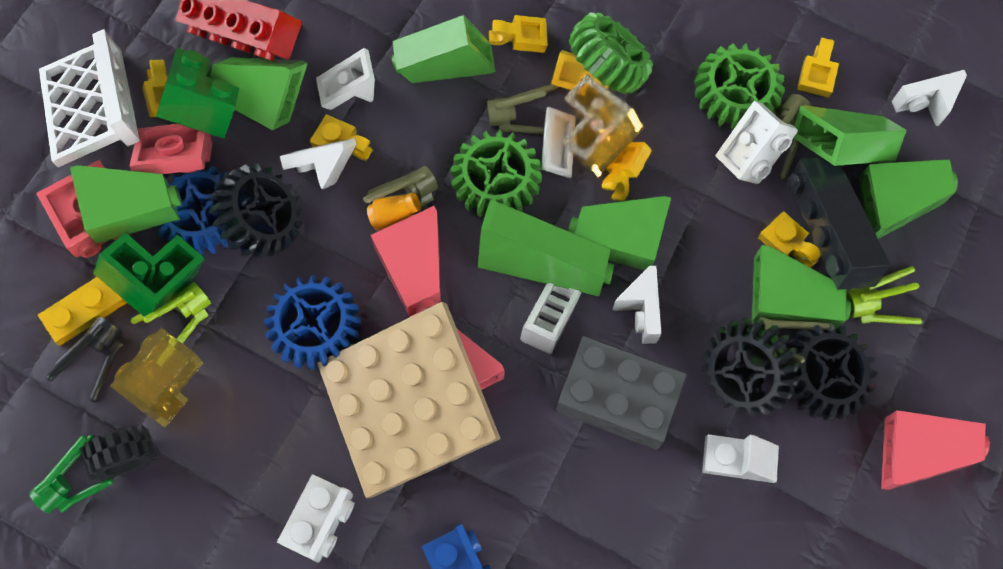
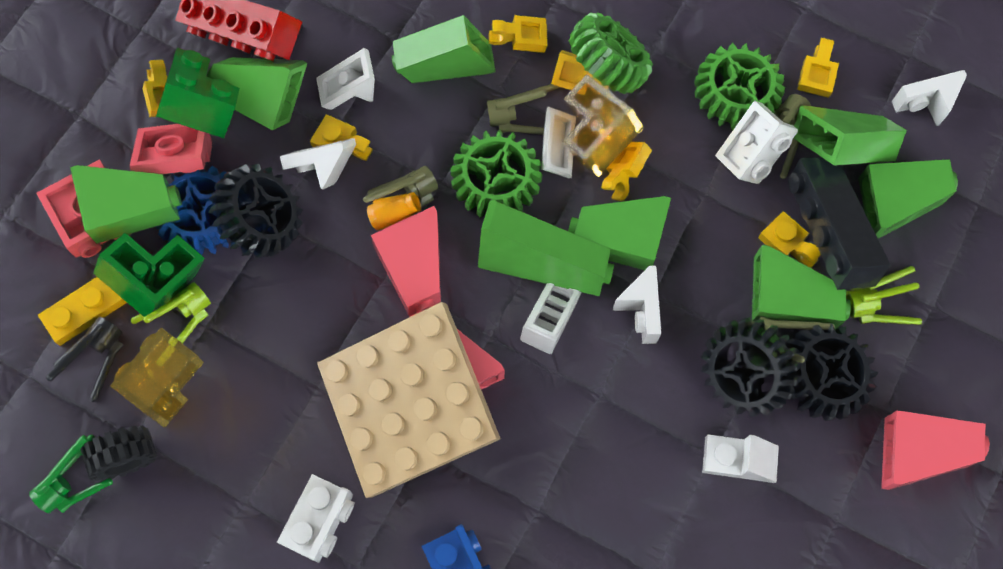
white fence [39,29,140,167] -> none
blue gear [264,274,361,371] -> none
dark grey brick [555,336,687,450] -> none

